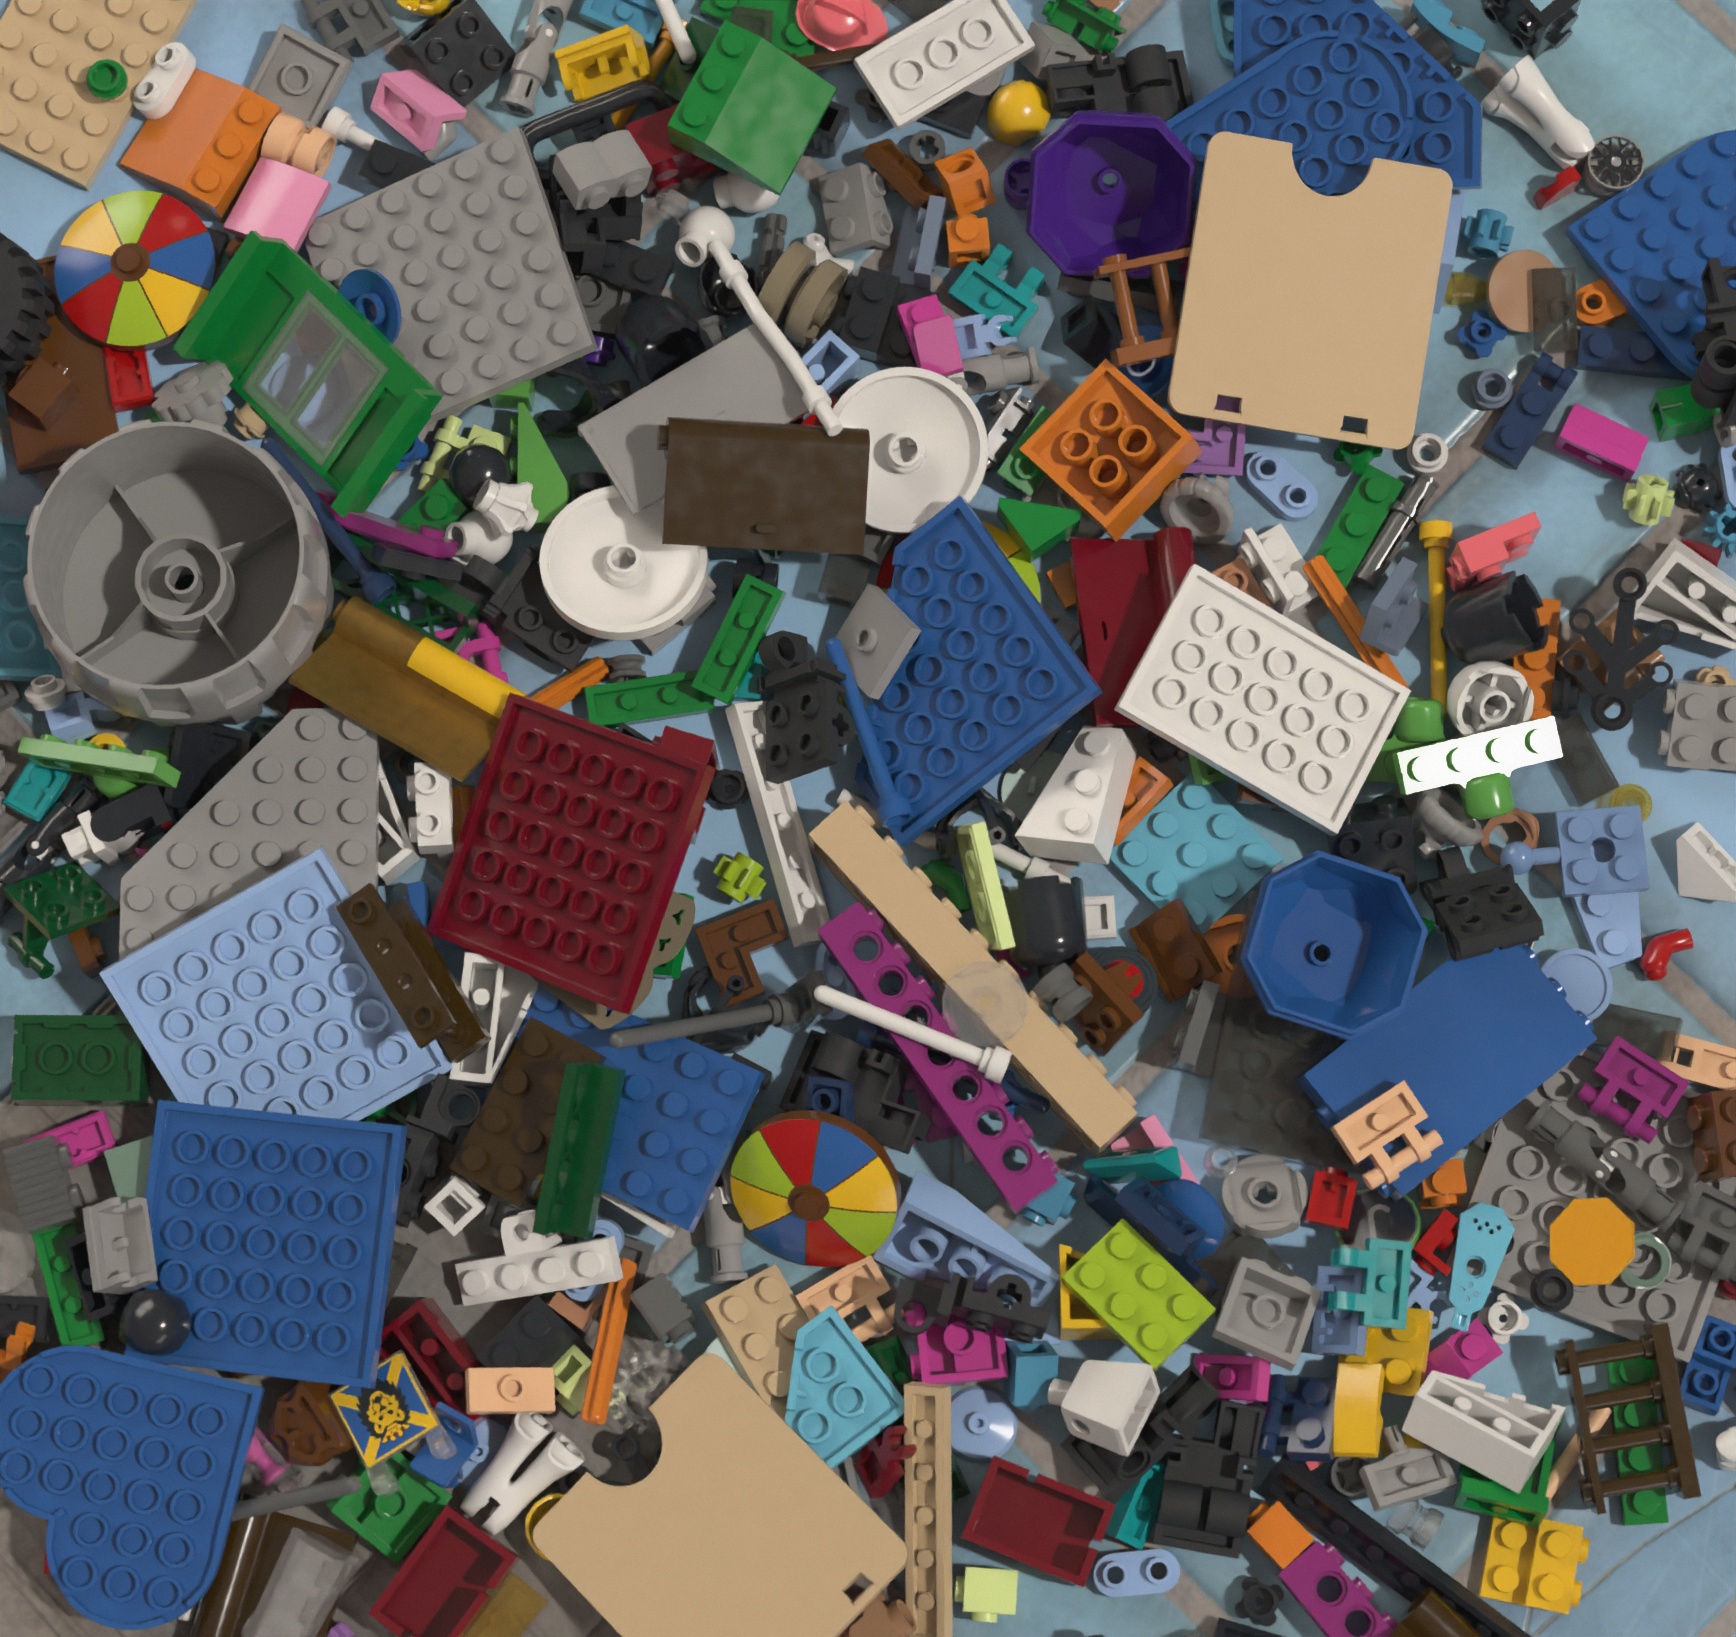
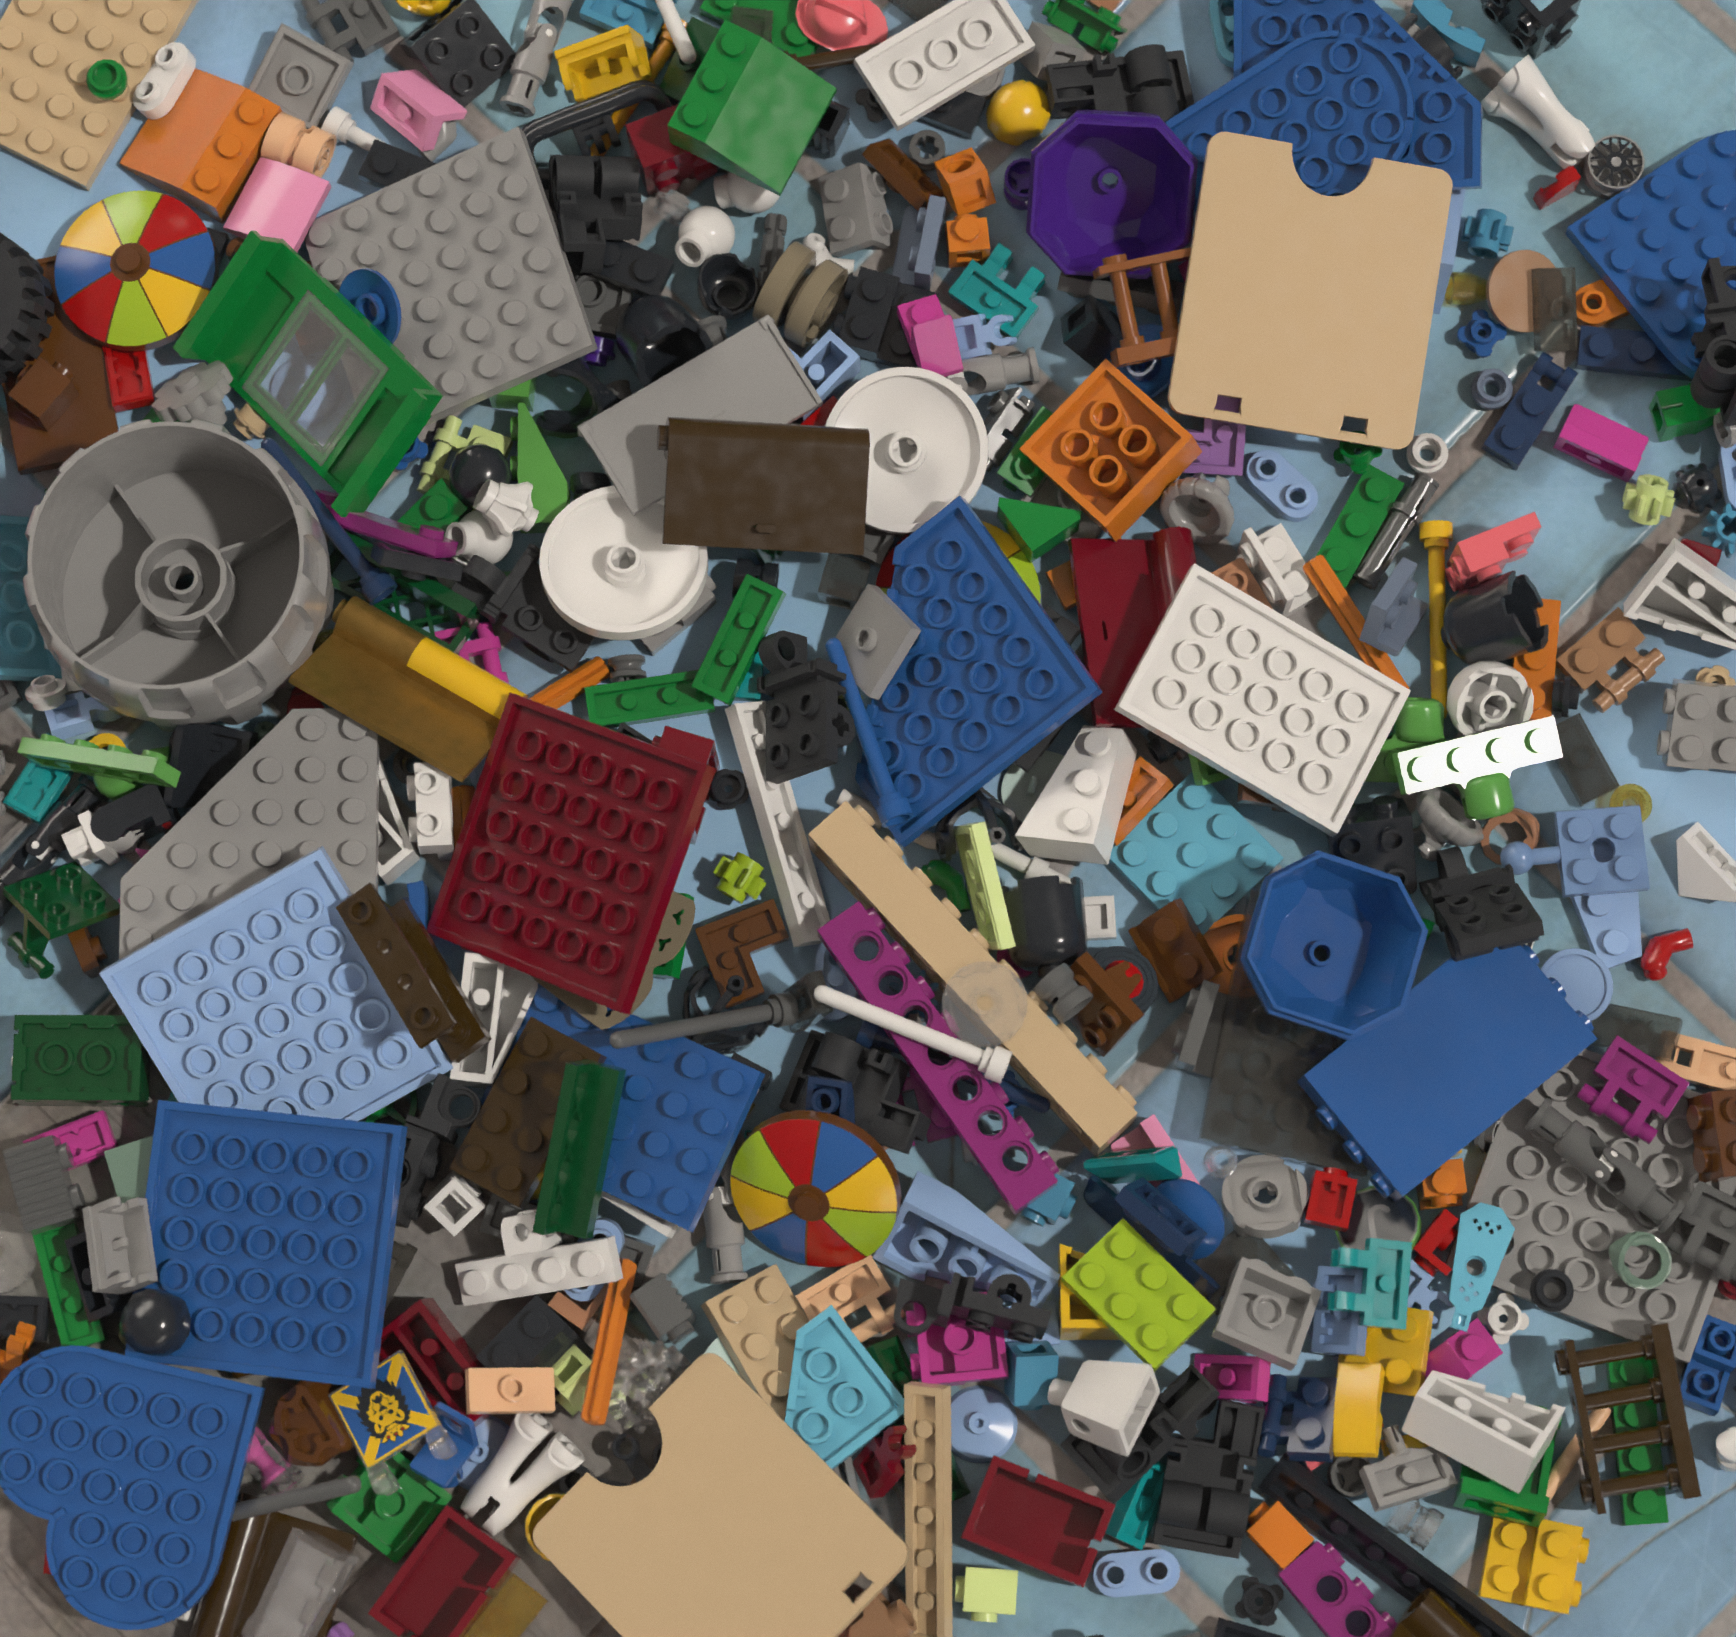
light grey brick [552,130,652,210] -> none
white bar [709,239,843,436] -> none
light nougat plate [1330,1081,1443,1190] -> none
light orange piece [1550,1198,1635,1286] -> none
black plant [1563,567,1679,731] -> none

